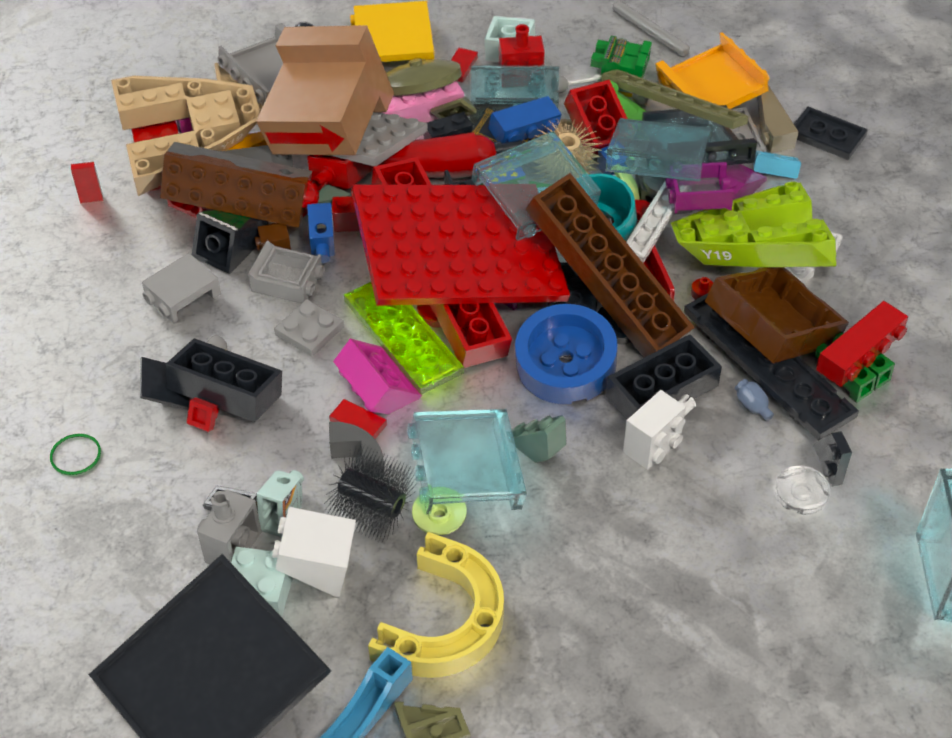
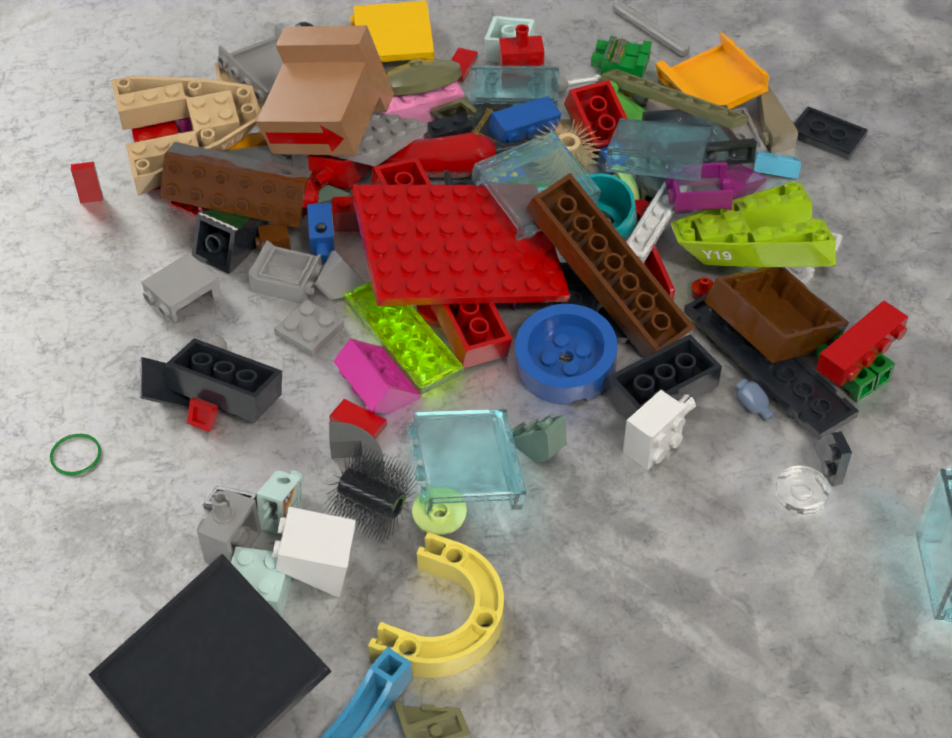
none -> light grey slope [315,250,373,300]

